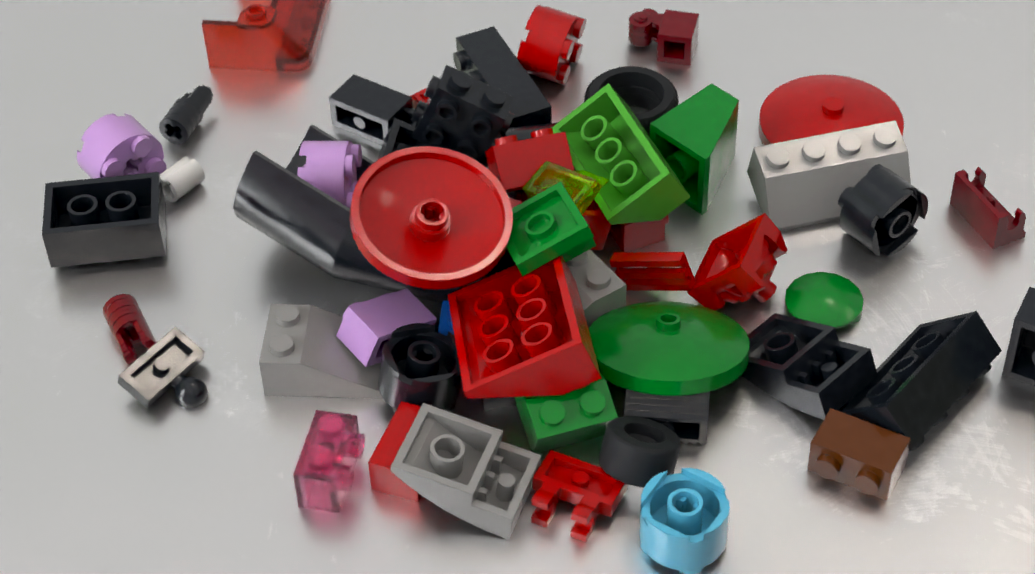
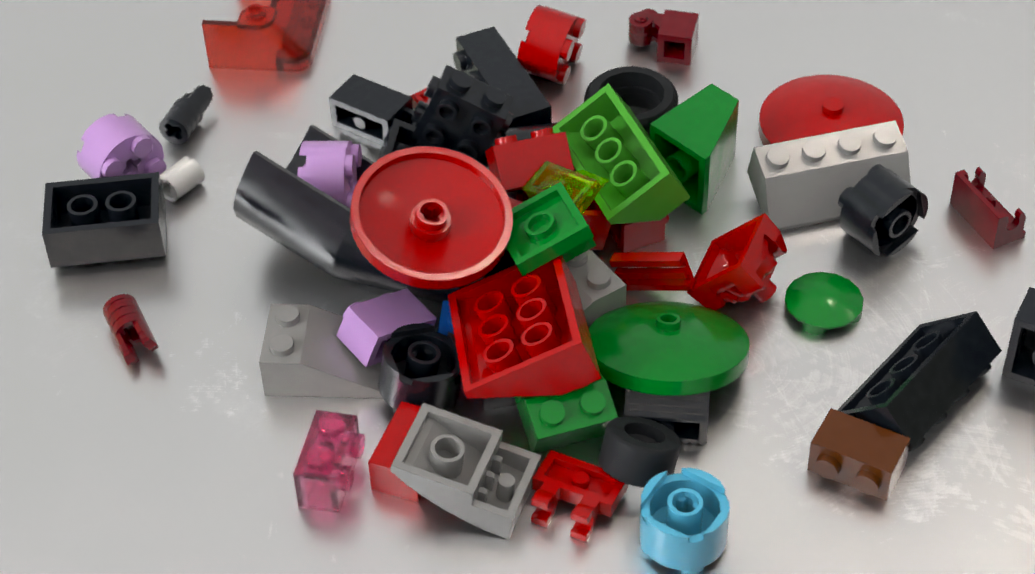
plate [117,326,208,408] -> none
black slope [741,313,878,420] -> none

